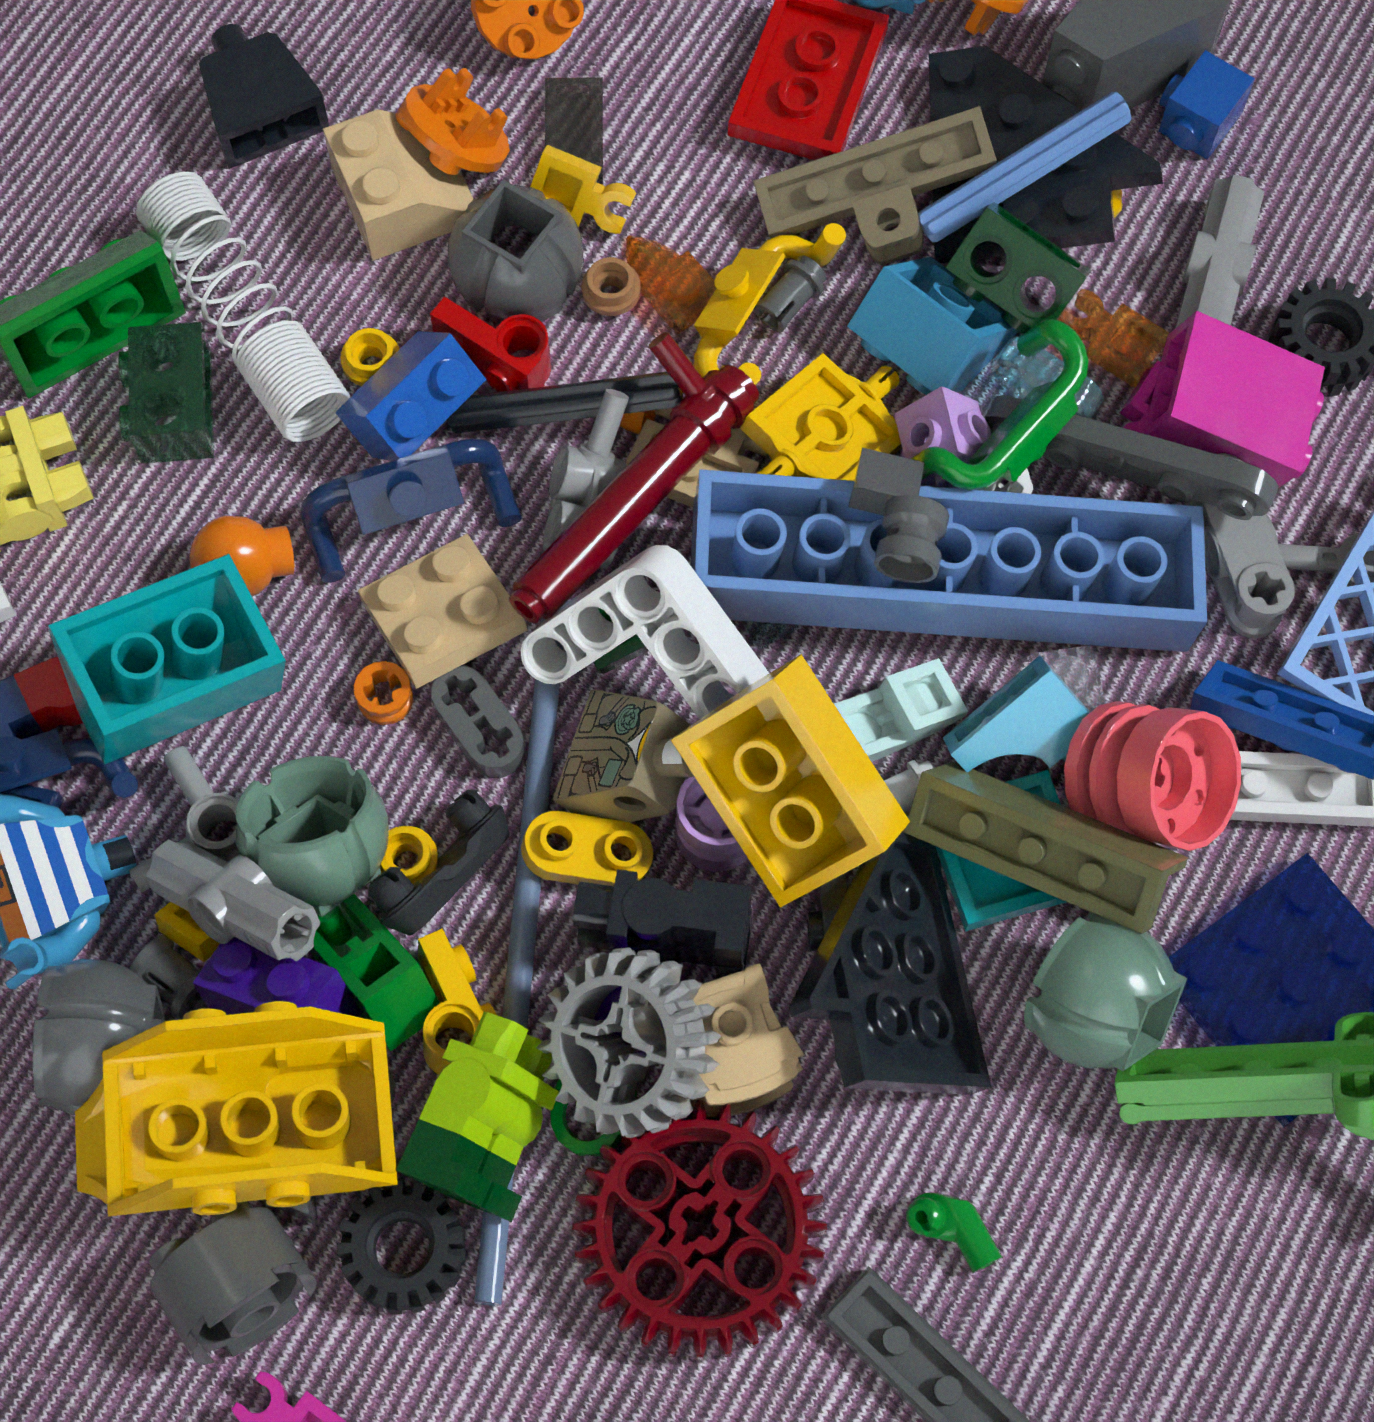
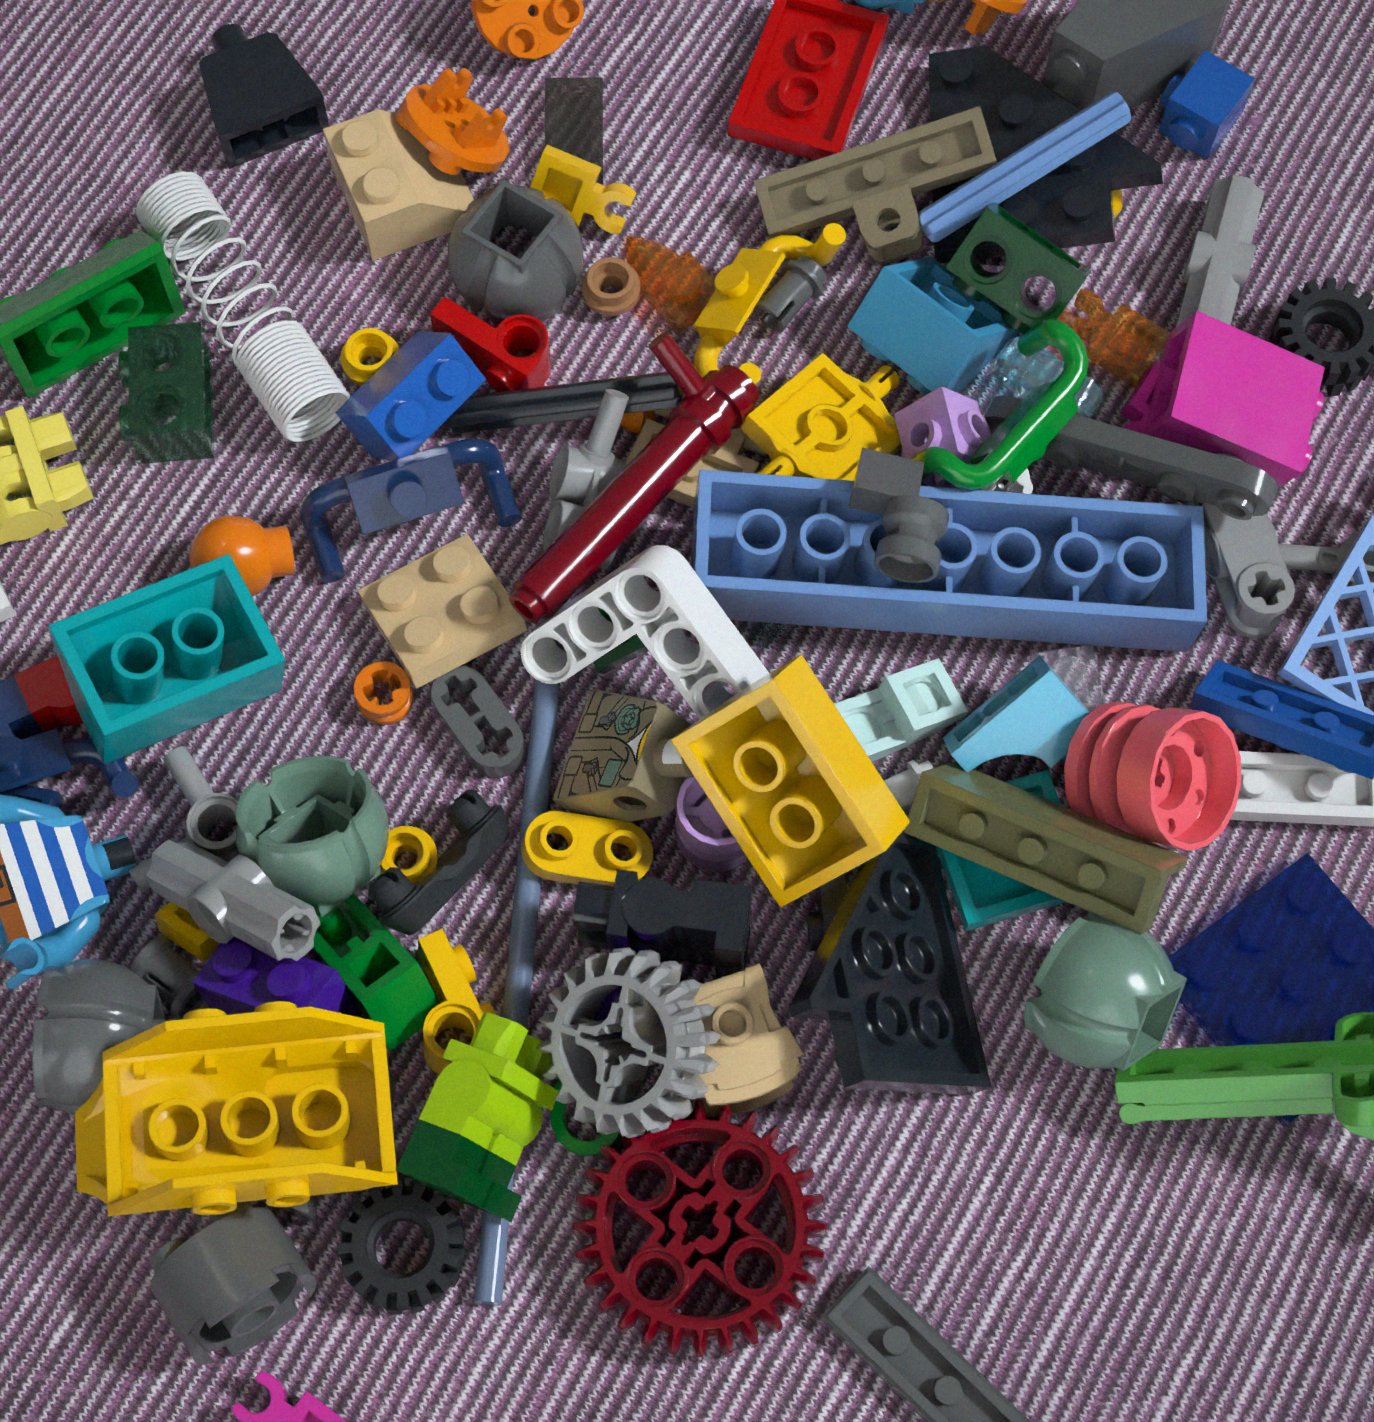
green arm [906,1193,1003,1274] -> none

